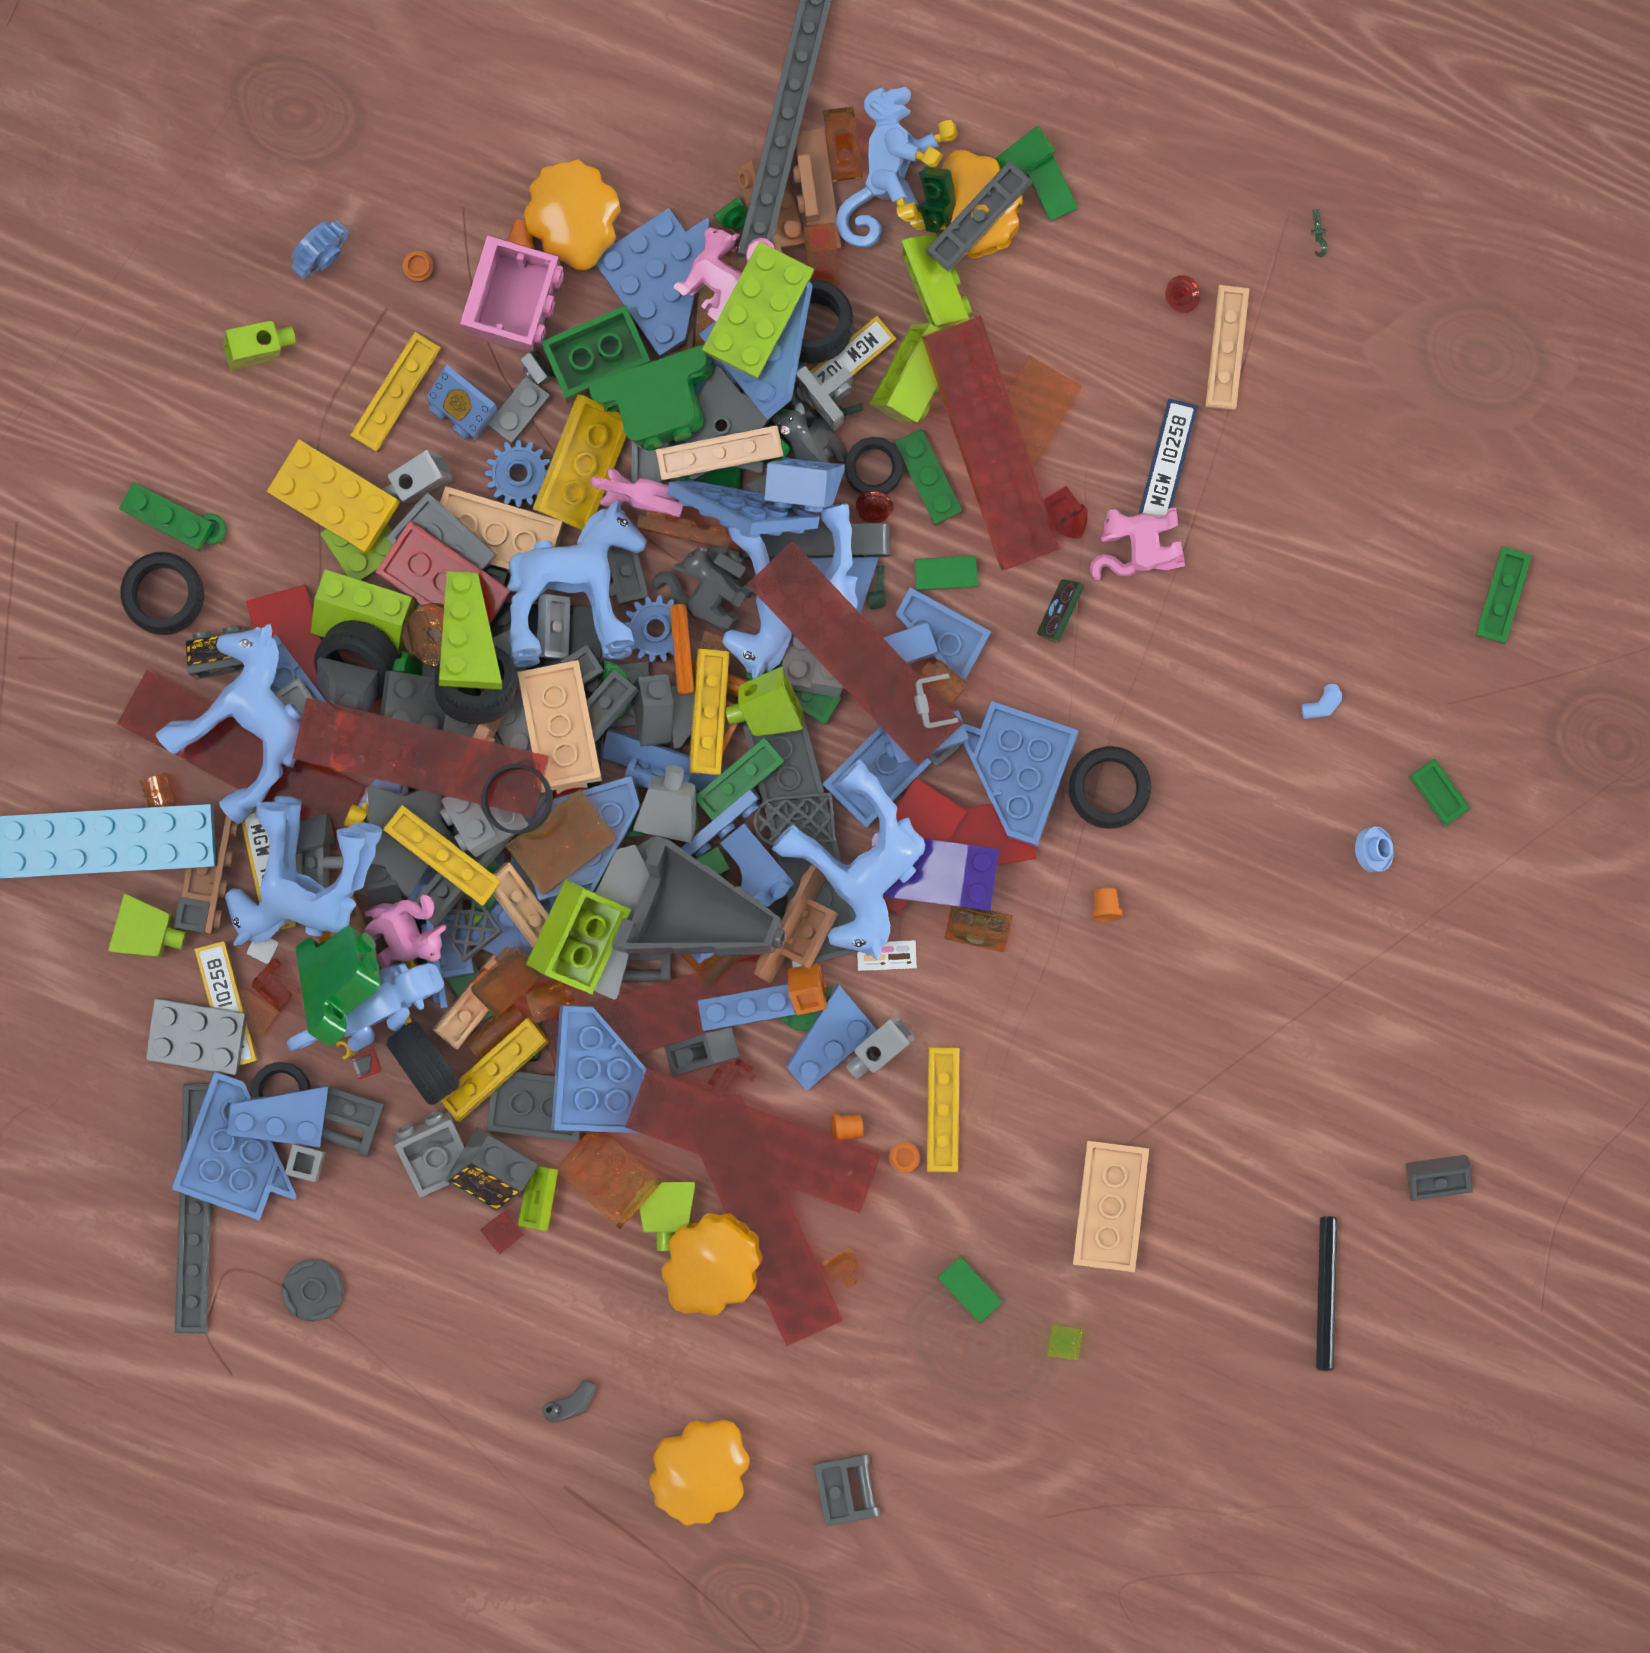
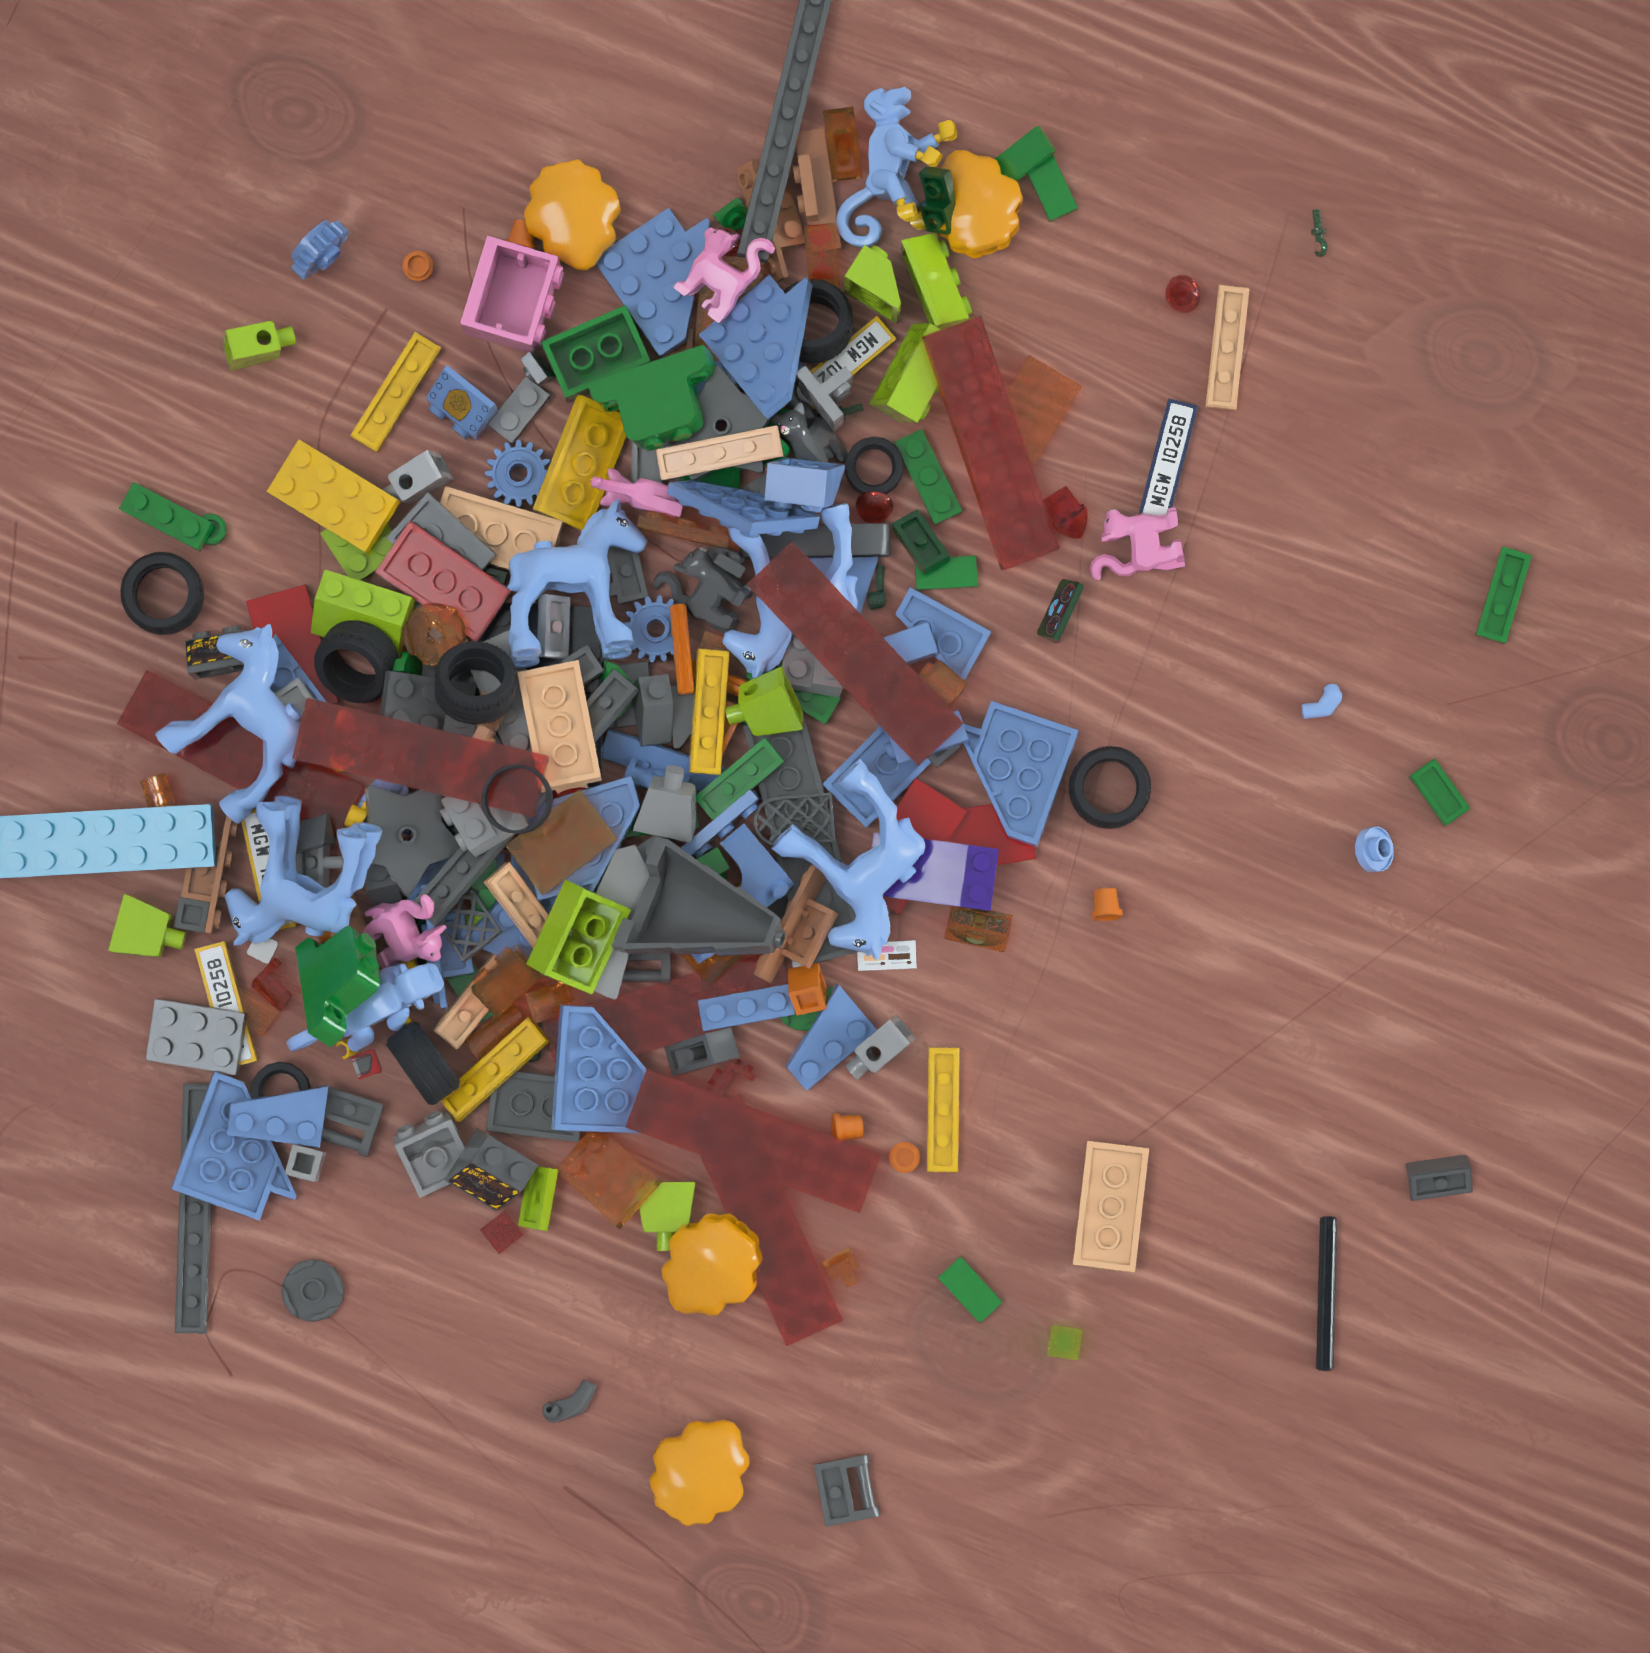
dark grey slope [317,657,378,717] -> none
yellow tile [383,805,502,907] -> none
lime wing [439,571,502,690] -> none
lime plate [702,242,814,380] -> none
light grey piece [914,673,959,728] -> none
dark grey plate [926,160,1032,273] -> none
none -> lime slope [844,245,901,324]
none -> dark green plate [892,509,950,575]

